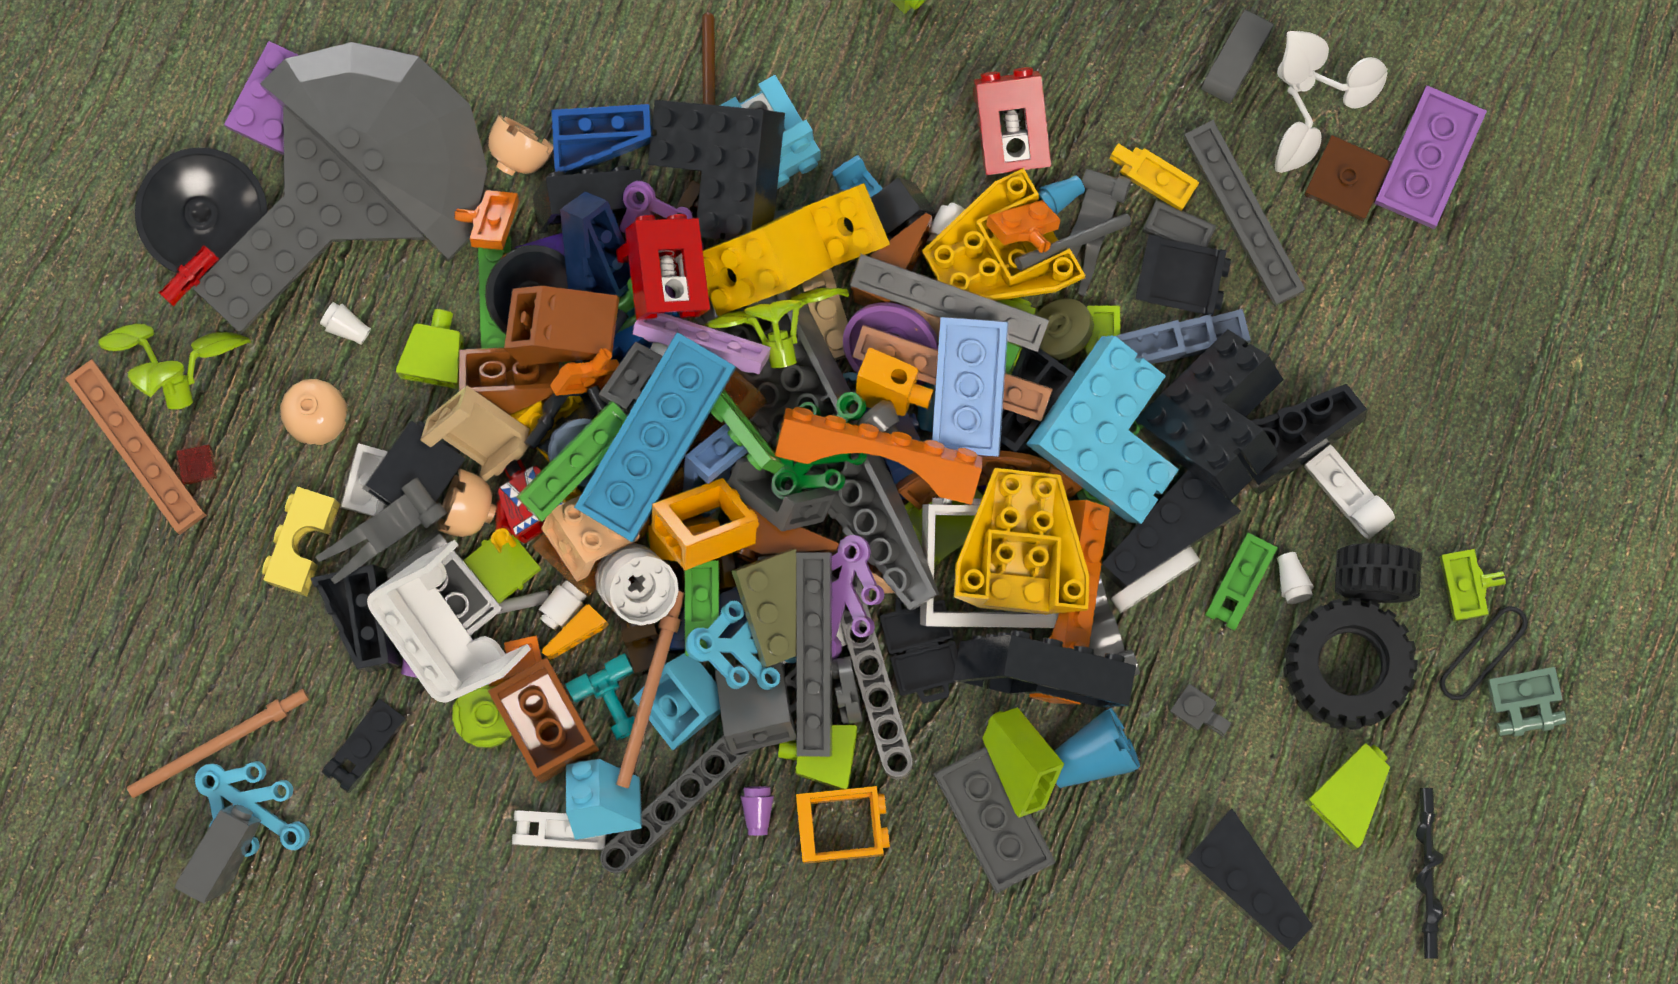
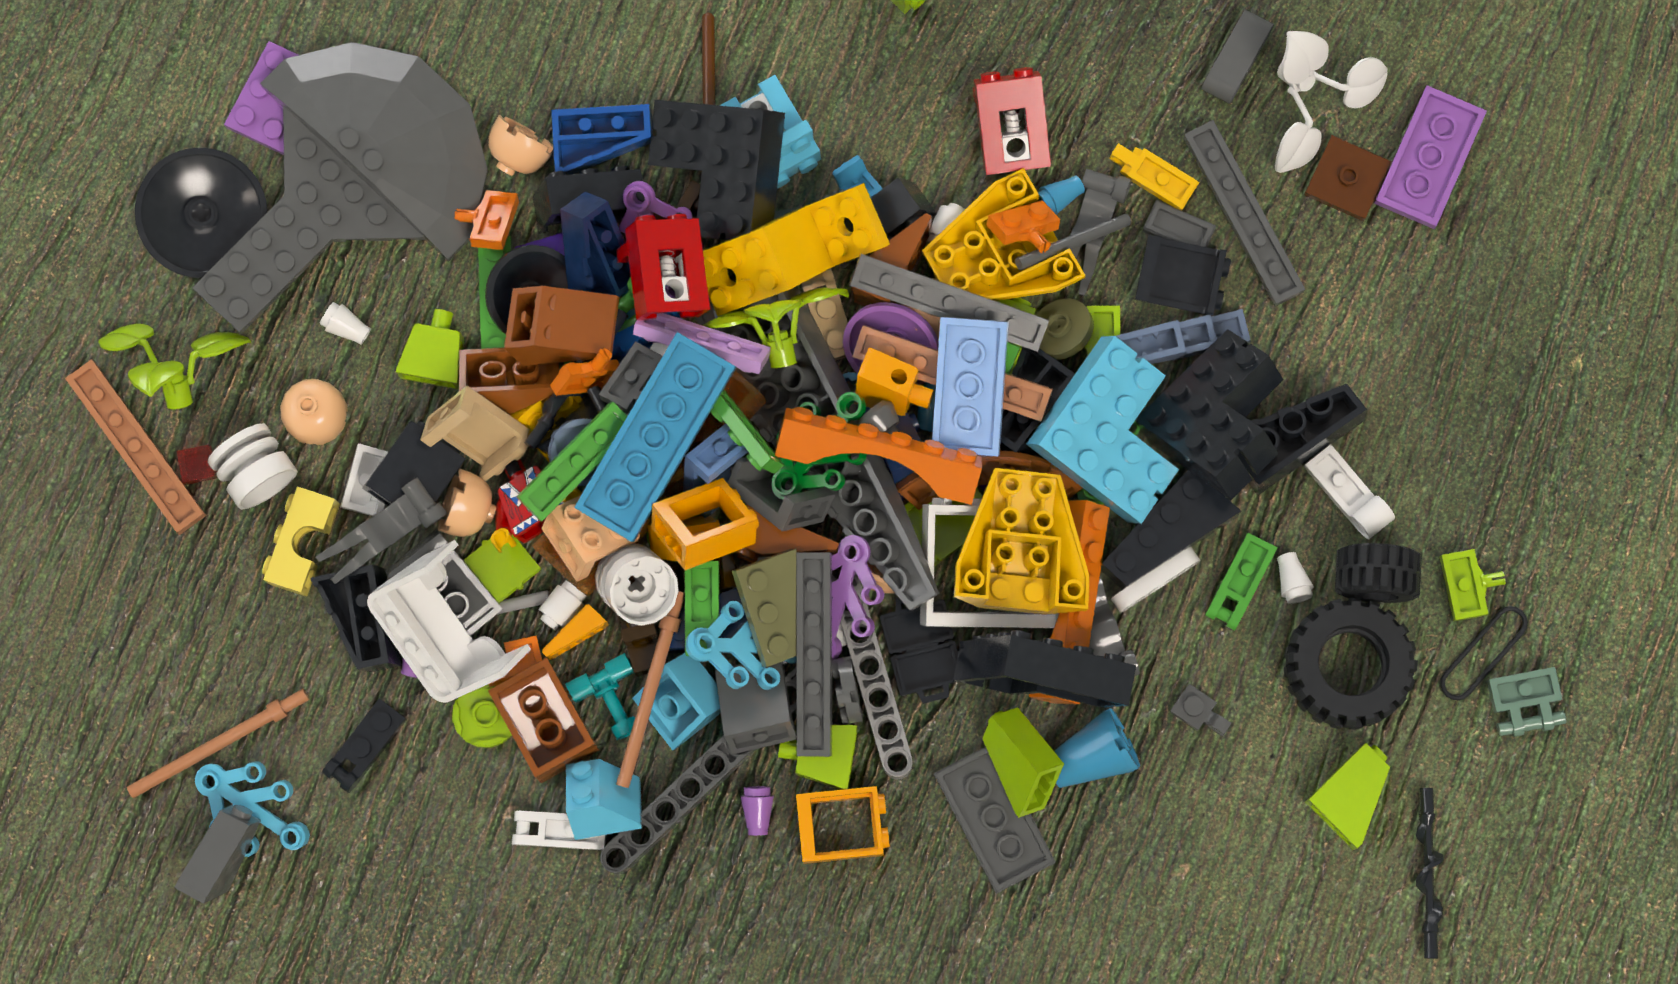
red pin [158,245,219,307] -> none
black wedge [1184,808,1313,952] -> none
none -> white wheel [208,423,298,510]

